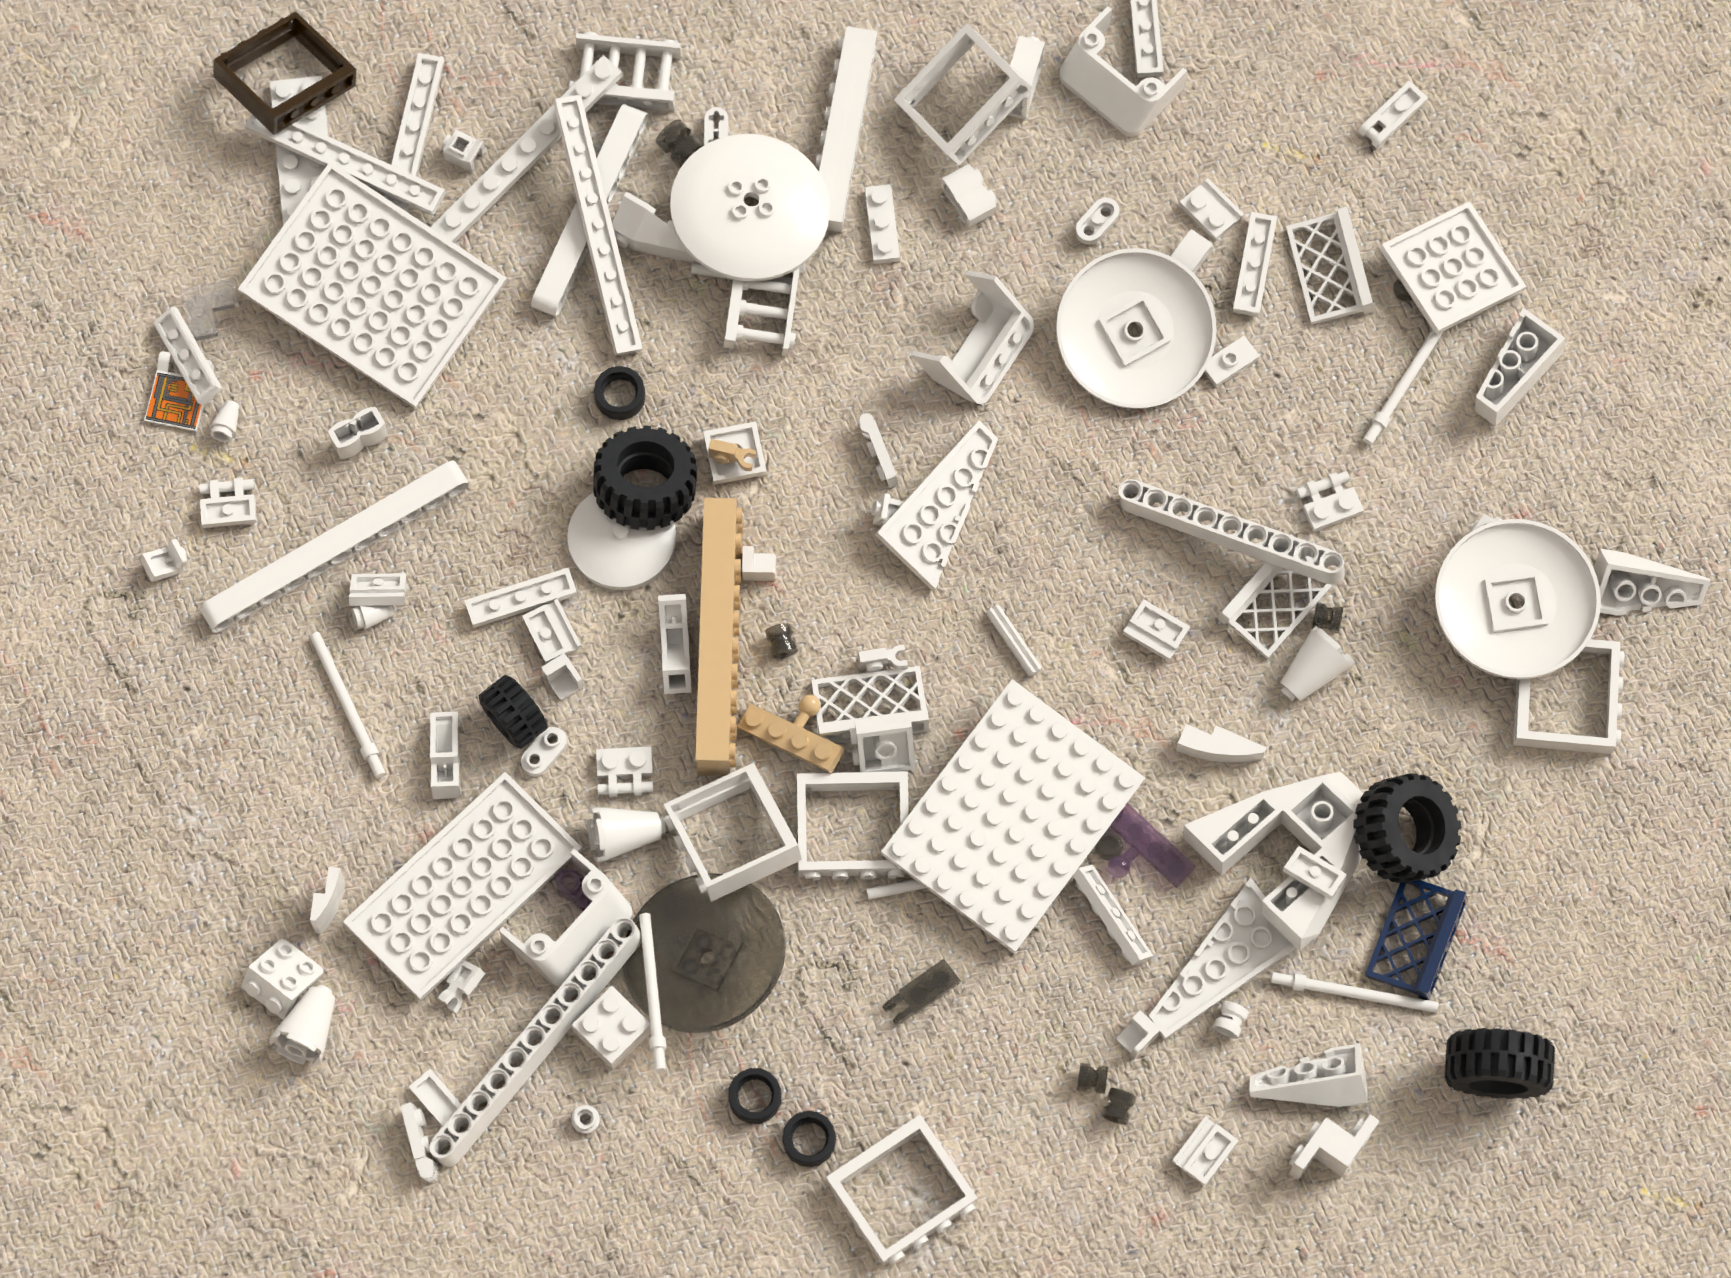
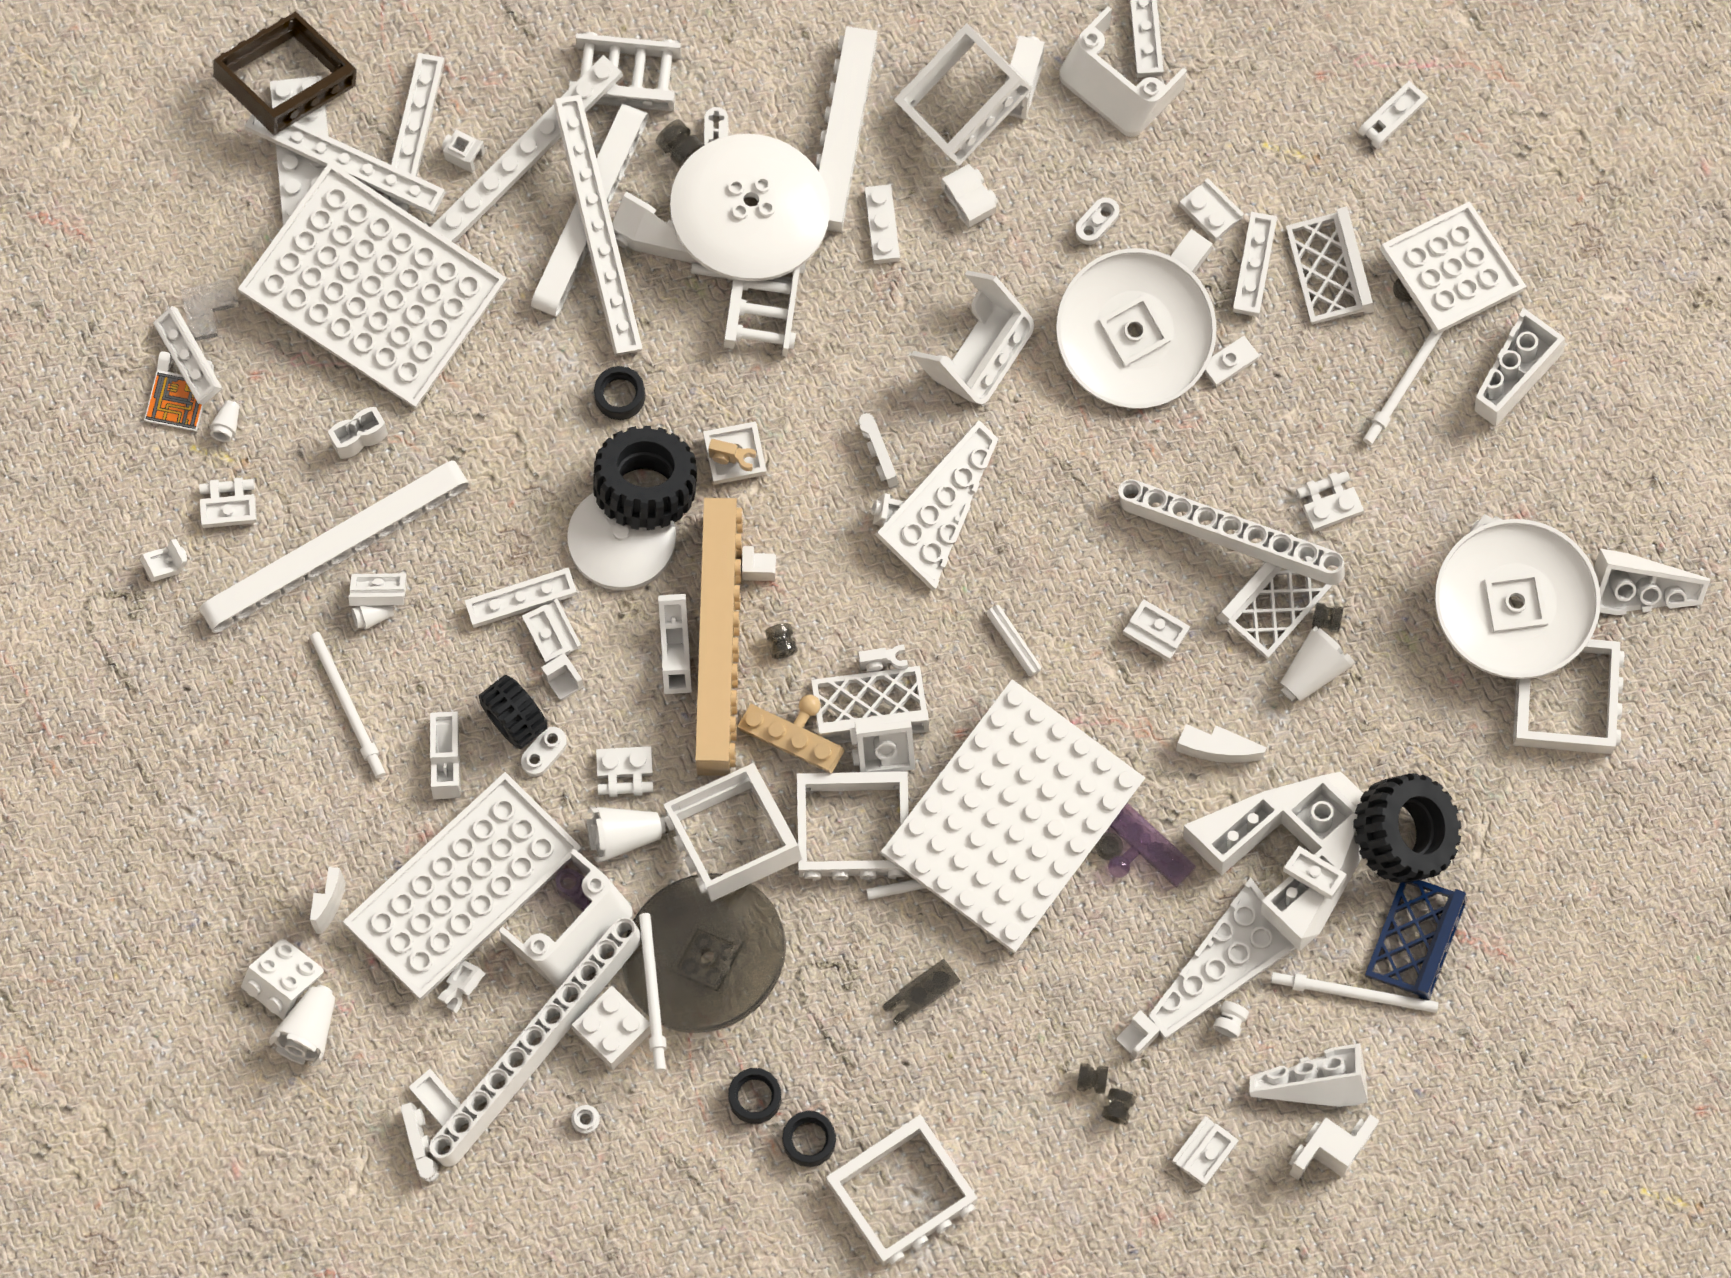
white plate [1073,865,1153,966] -> none
black tyre [1444,1028,1555,1099] -> none

